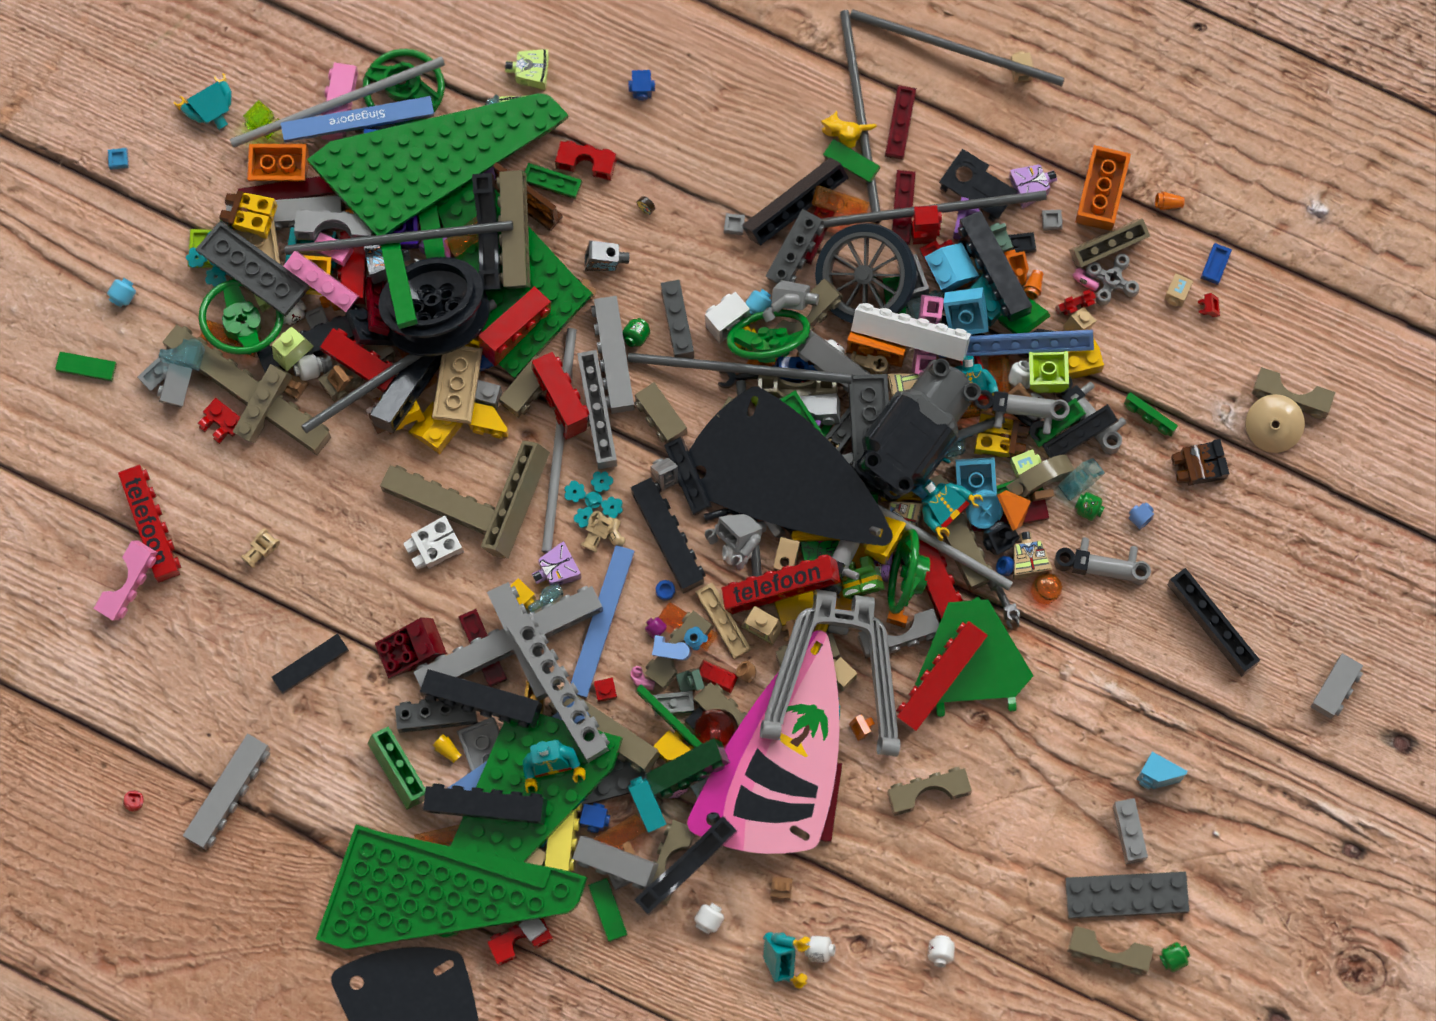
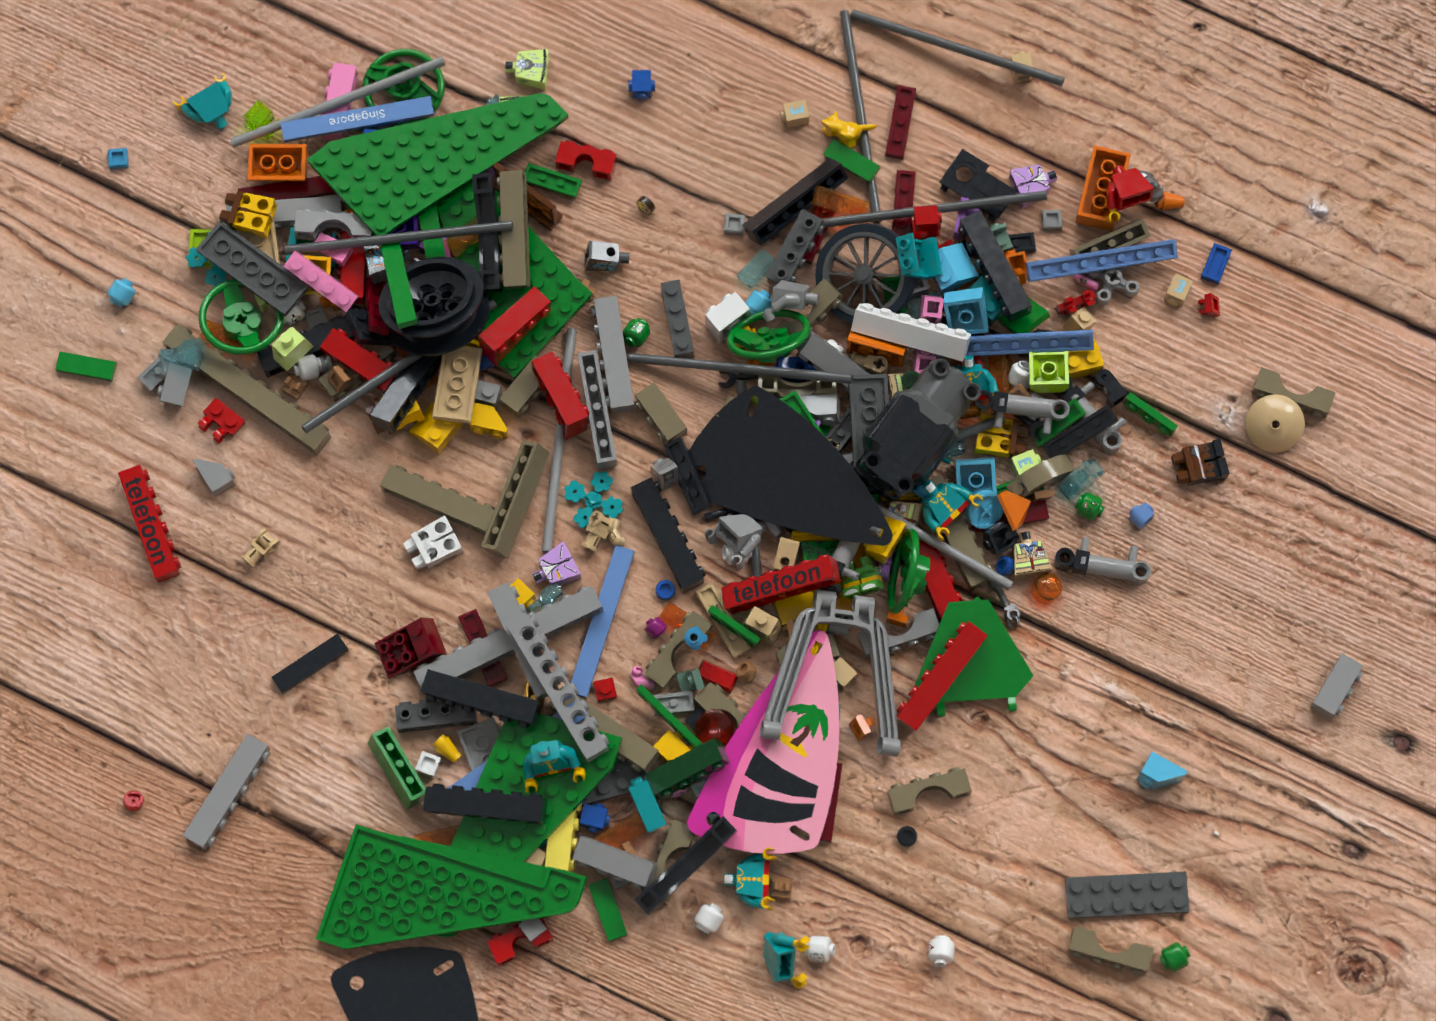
bright pink arch [93,540,158,621] -> none
dark tan arch [233,364,293,443] -> none
light blue leg [652,635,691,660] -> none
orange cone [1023,270,1044,299] -> none
light grey brick [1113,798,1148,865] -> none
black brick [1167,568,1260,677] -> none
none -> light grey slope [193,459,235,497]
none -> white plate [415,751,441,777]
none -> green tile [708,605,760,648]
none -> teal torso [724,847,777,911]
none -> clear light blue tile [737,248,775,289]
none -> tan brick [780,100,809,128]
none -> teal panel [896,233,942,280]
none -> black tile [897,826,917,847]
none -> dark green tile [902,370,919,389]
none -> medium blue tile [1025,239,1178,282]
none -> black leg [1095,369,1127,408]
none -> red torso [1106,165,1164,223]

